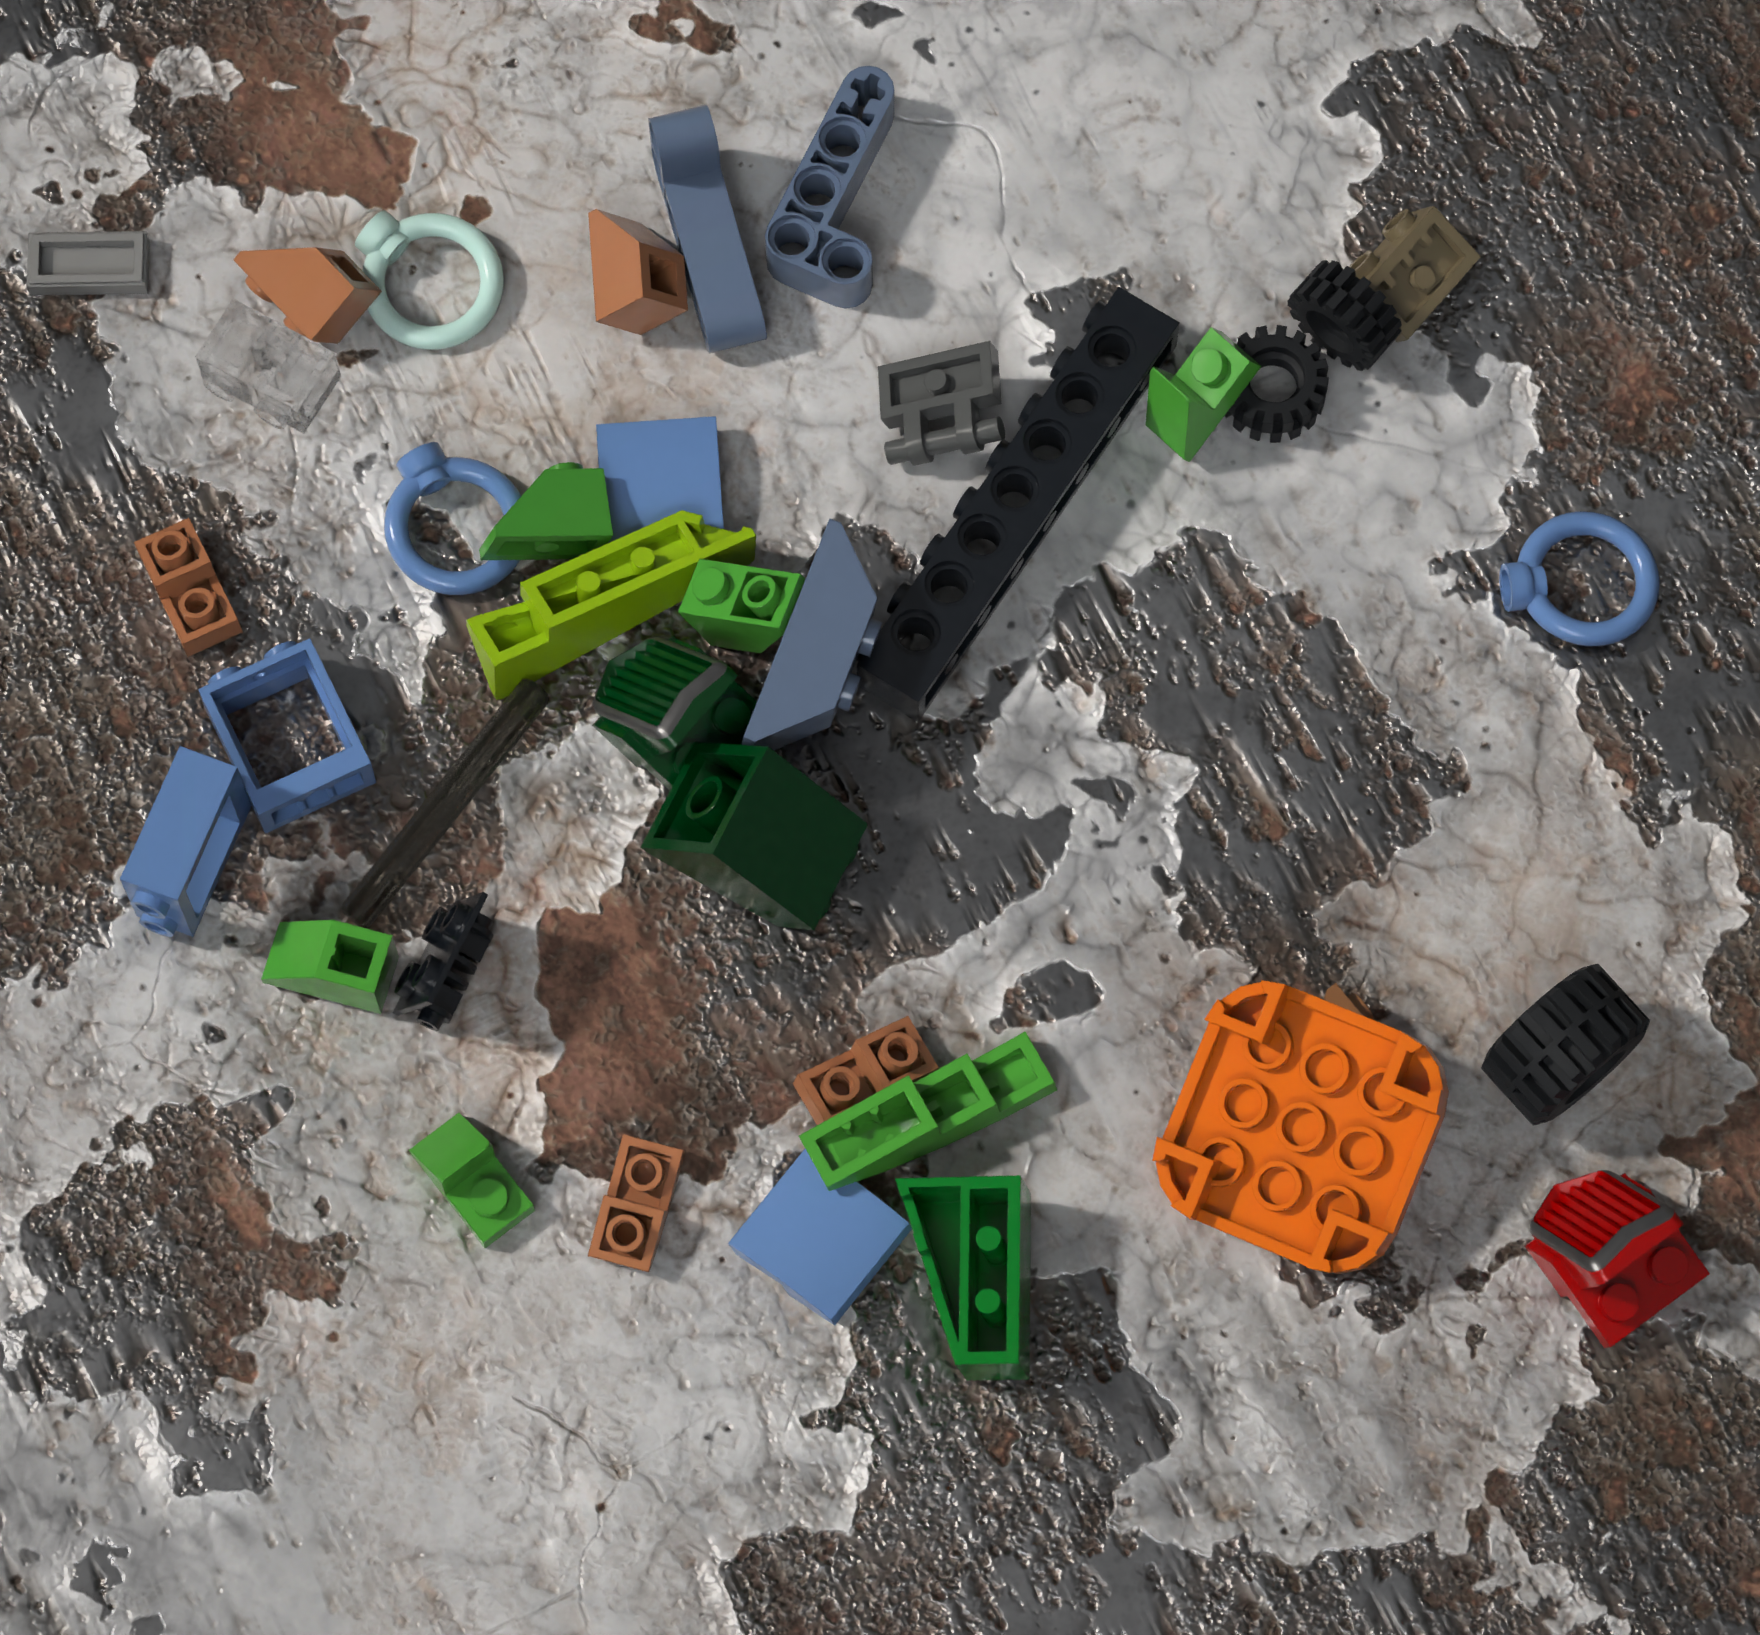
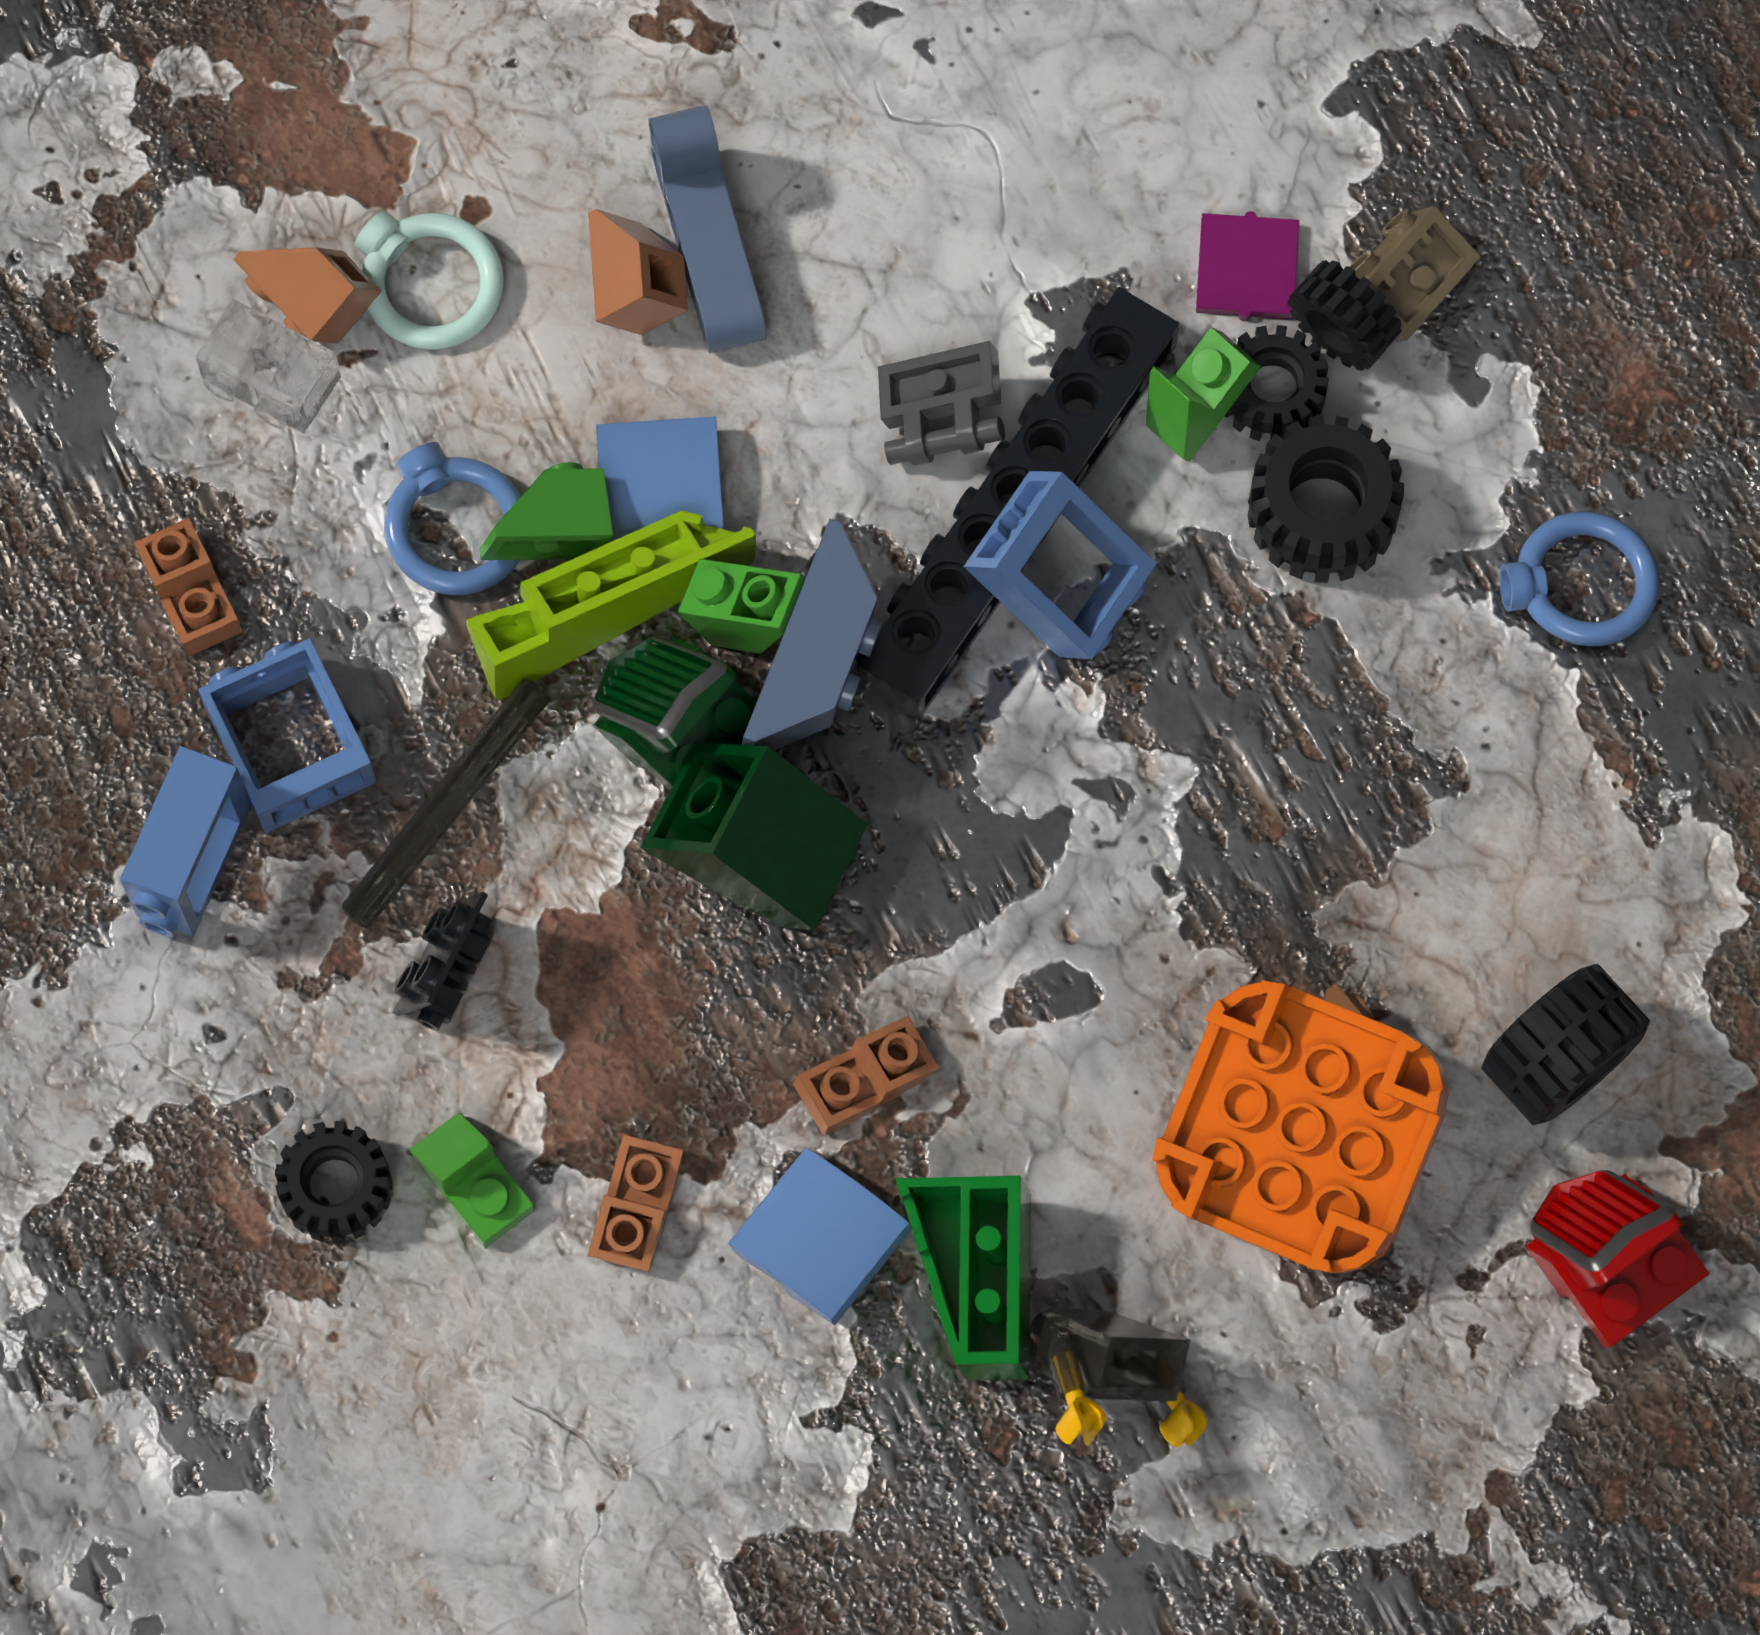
light grey tile [26,231,150,296] -> none
bright green slope [261,920,399,1014] -> none
sand blue beam [765,66,894,309] -> none
bright green slope [799,1032,1057,1191] -> none
none -> black tyre [275,1121,393,1243]
none -> medium blue window [963,471,1157,660]
none -> clear smoke torso [1029,1308,1208,1447]
none -> magenta piece [1195,211,1299,321]
none -> black tyre [1247,415,1404,583]

